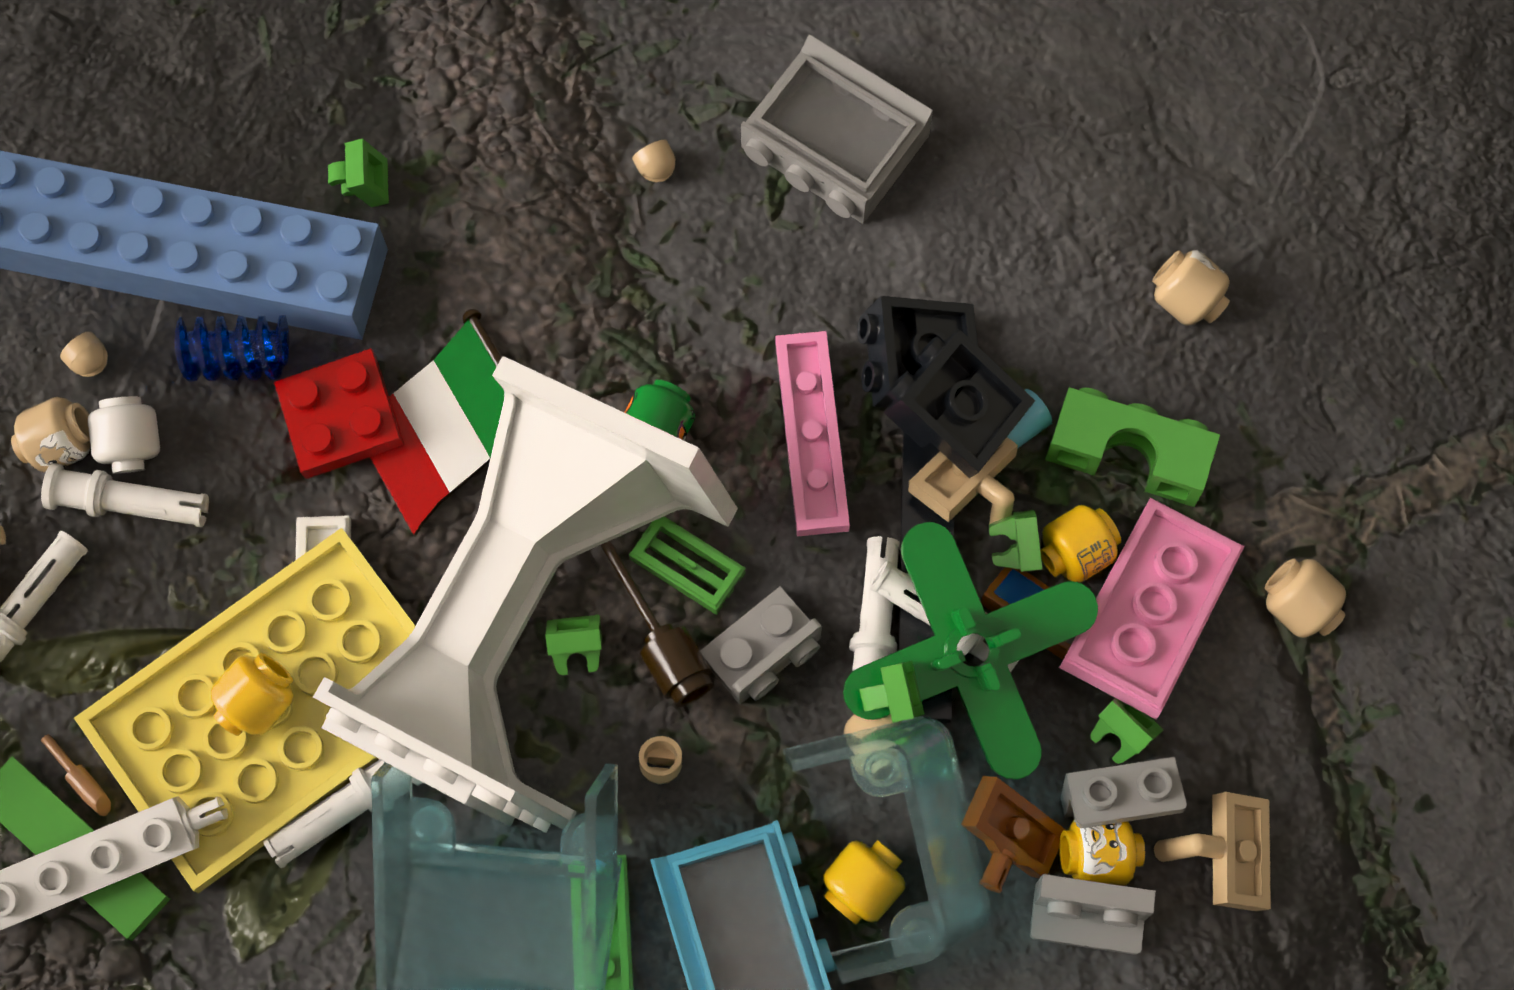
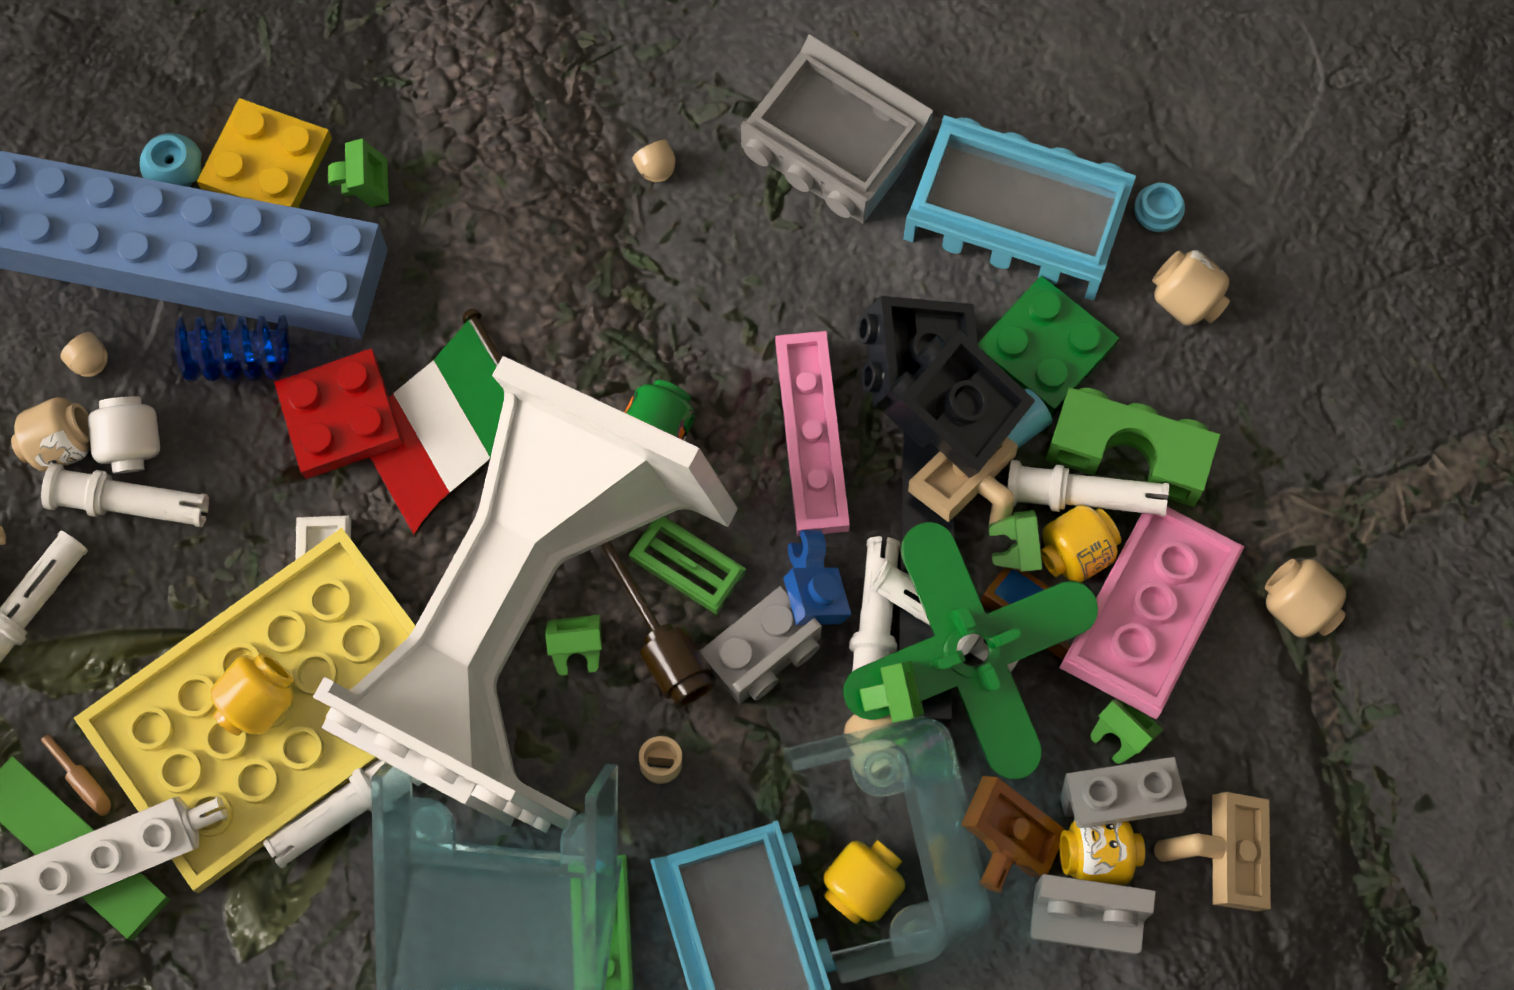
none -> medium azure plate [140,133,202,187]
none -> yellow plate [197,98,332,208]
none -> blue plate [783,530,851,625]
none -> window [903,115,1136,301]
none -> green plate [978,276,1119,416]
none -> white pin [1008,460,1169,517]
none -> medium azure plate [1134,183,1185,232]

